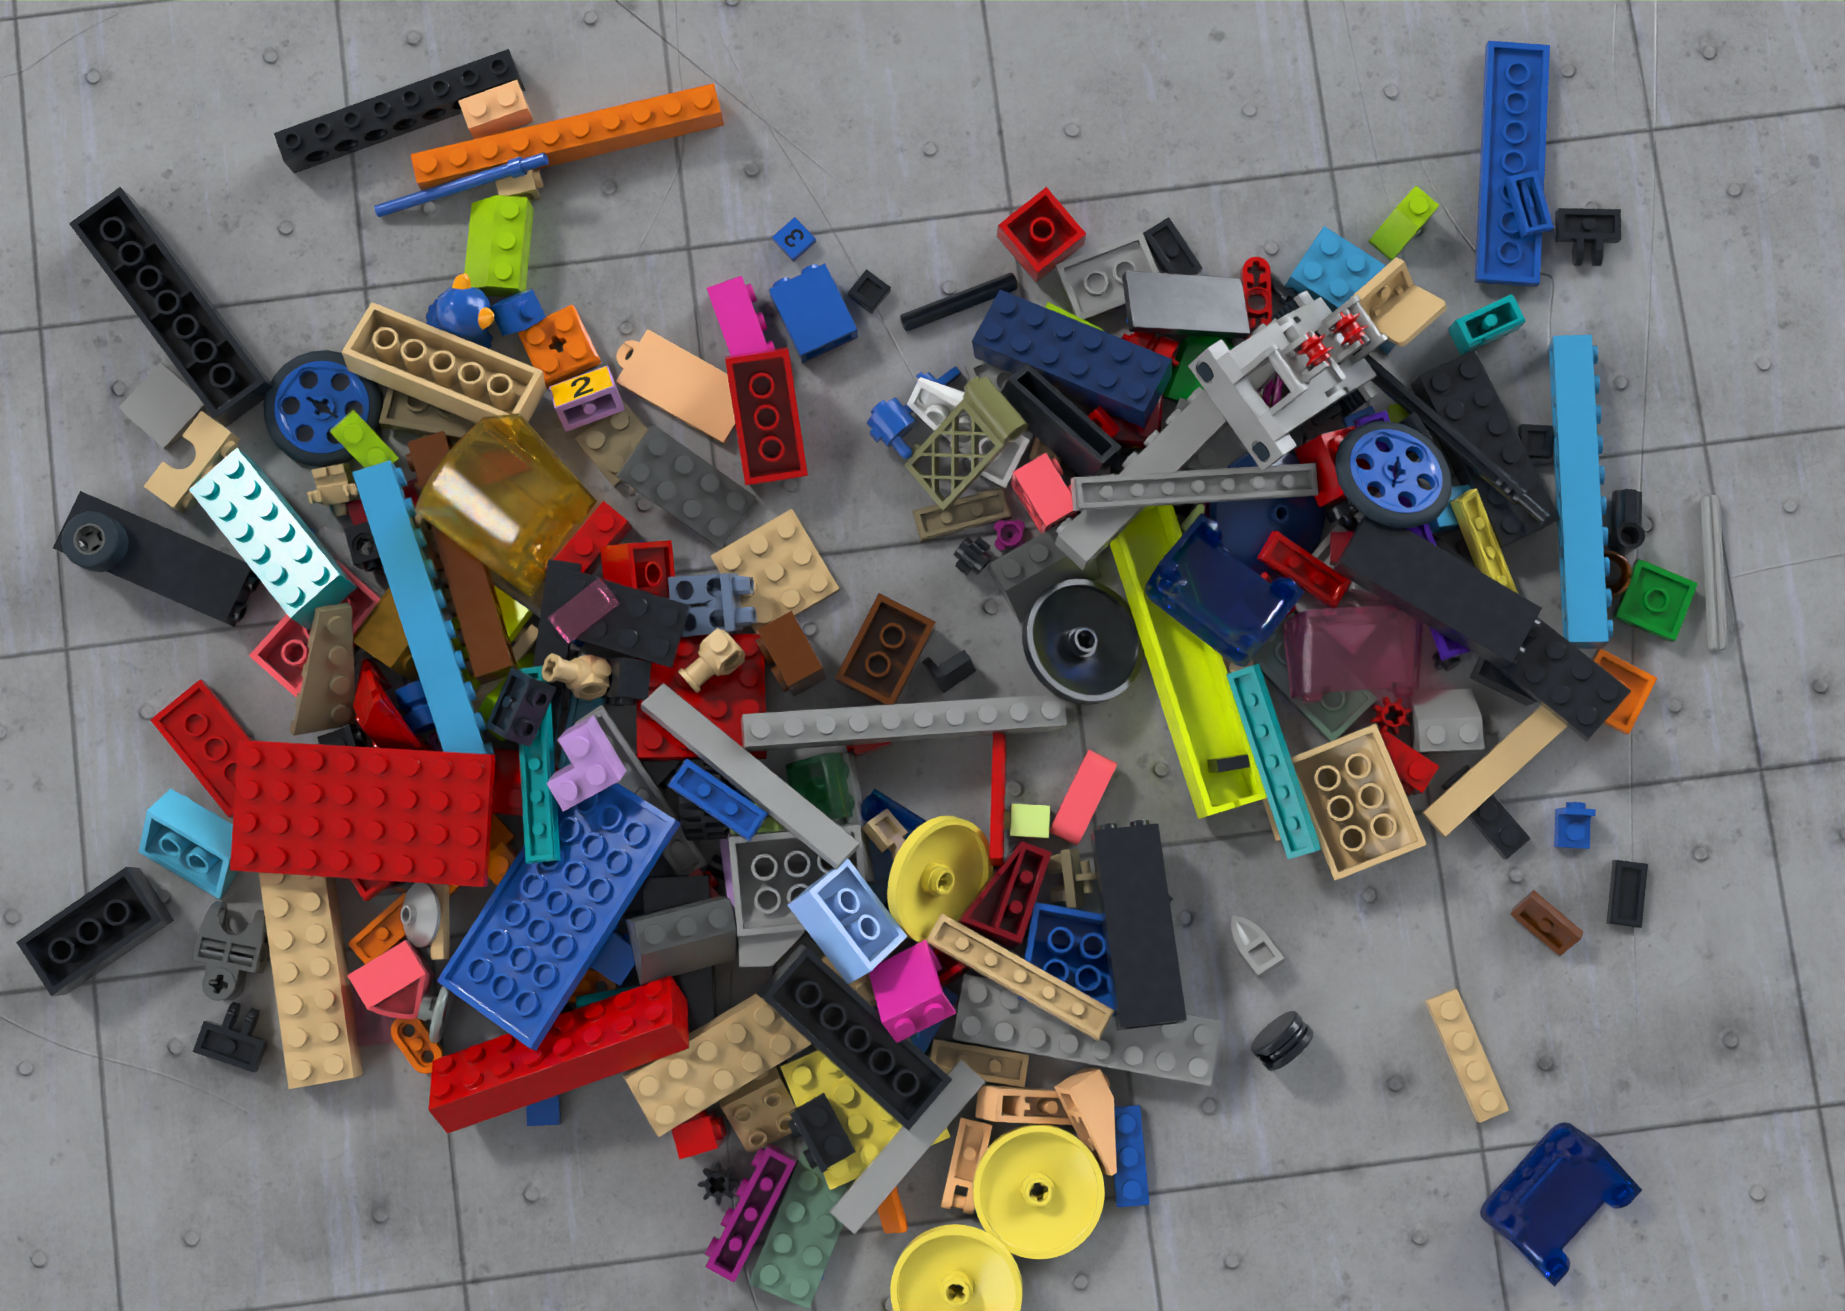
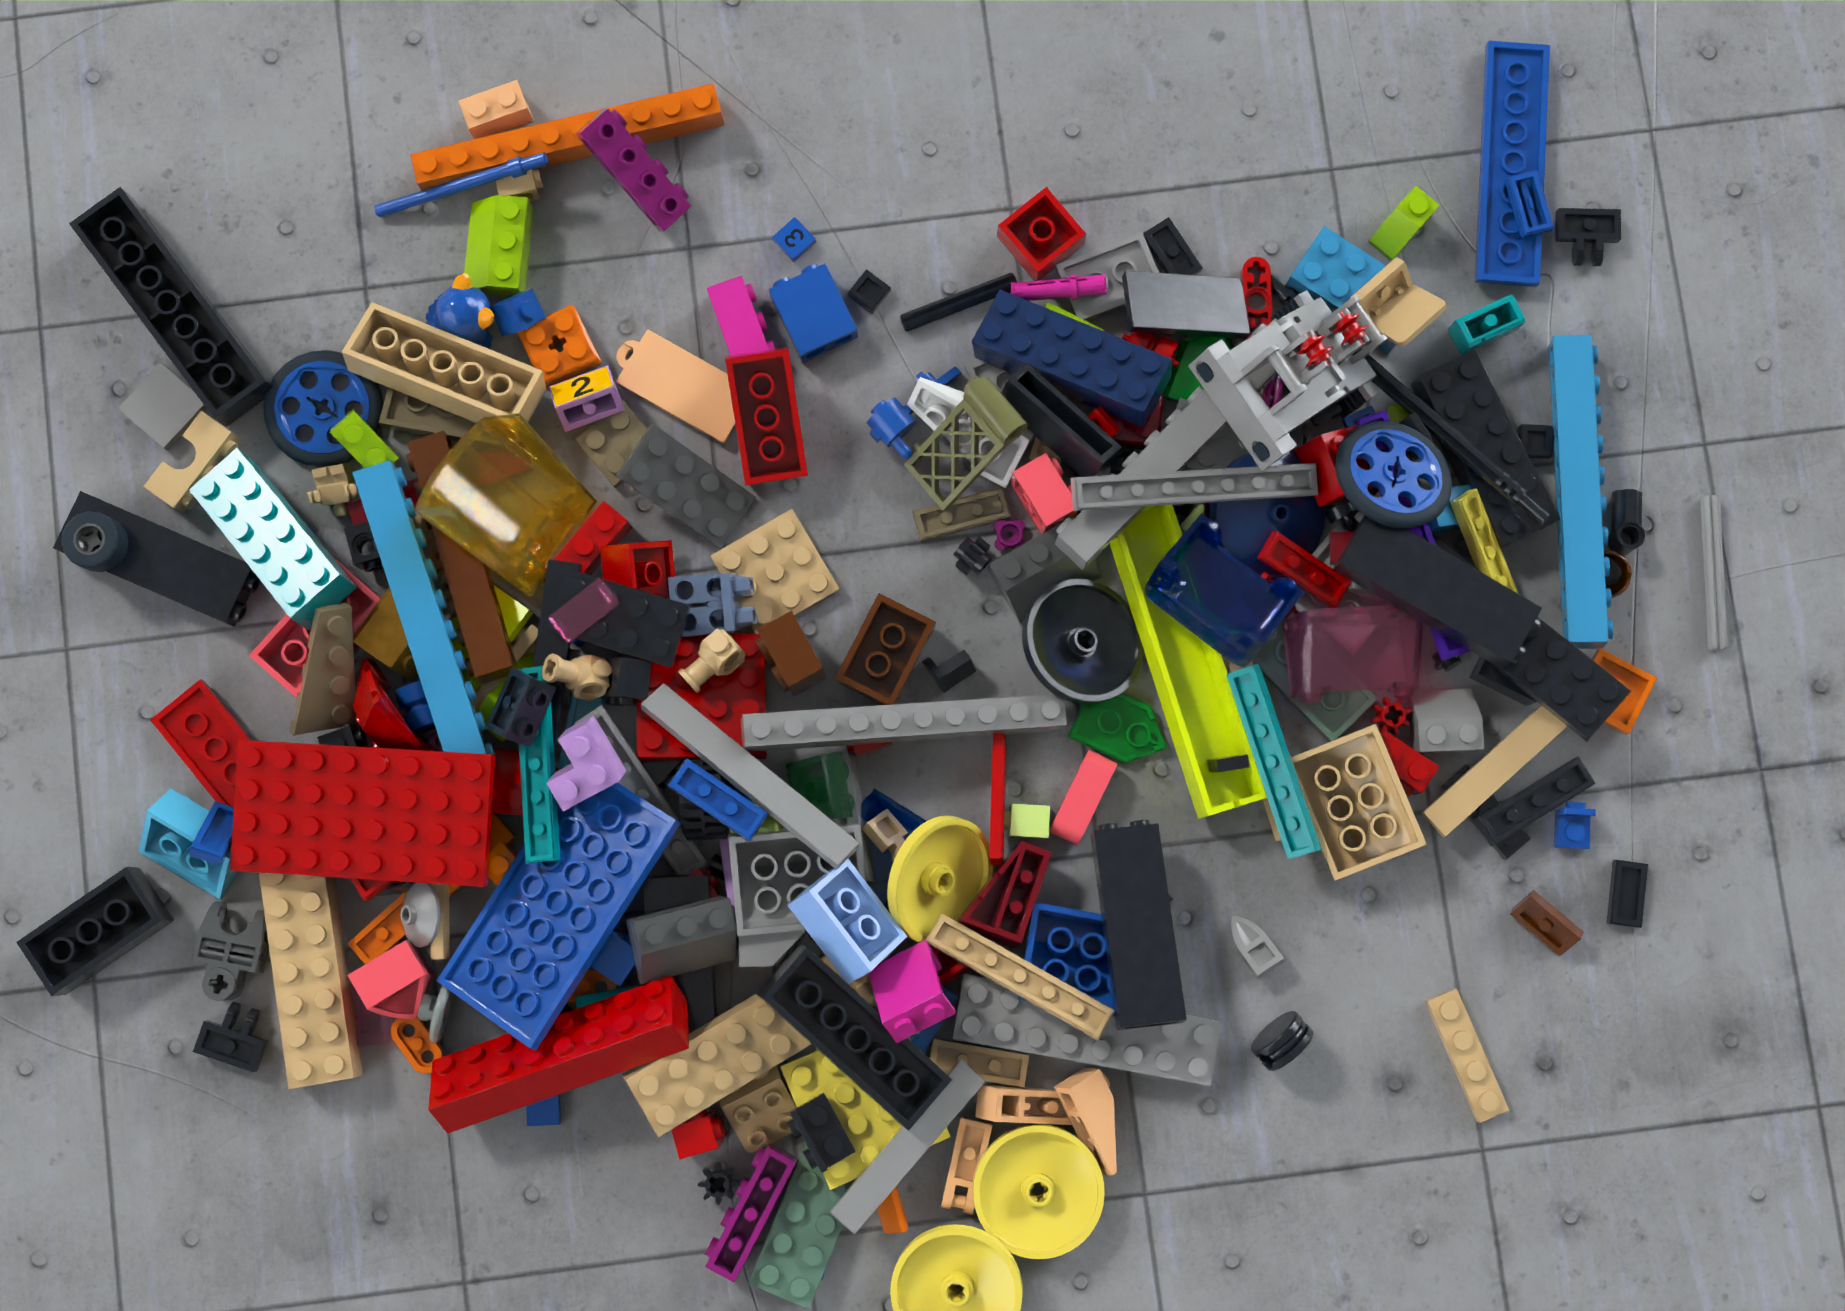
black brick [274,49,526,174] -> none
dark tan hips [1047,849,1096,908] -> none
blue plate [1113,1104,1150,1207] -> none
clear blue windscreen [1480,1122,1642,1287] -> none
green plate [1612,559,1698,642] -> none
none -> blue tile [189,801,234,866]
none -> magenta brick [576,108,691,231]
none -> dark pink pin [1011,274,1107,301]
none -> green tile [1067,692,1167,764]
none -> black tile [1474,756,1596,847]

